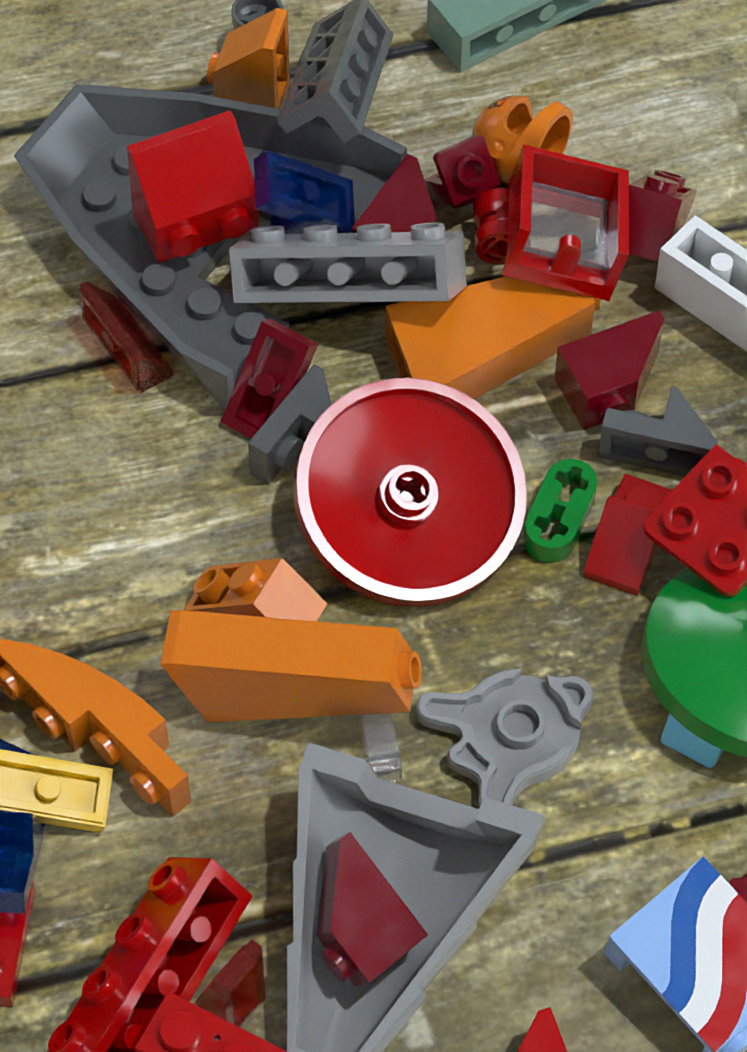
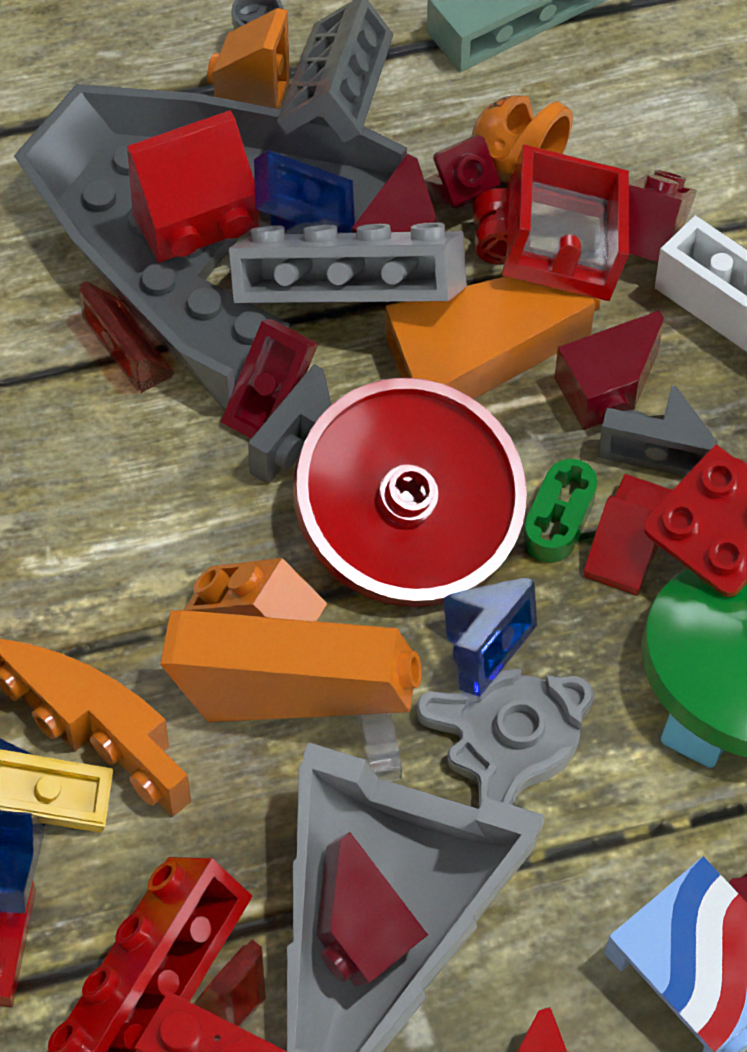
none -> clear blue slope [444,577,537,697]

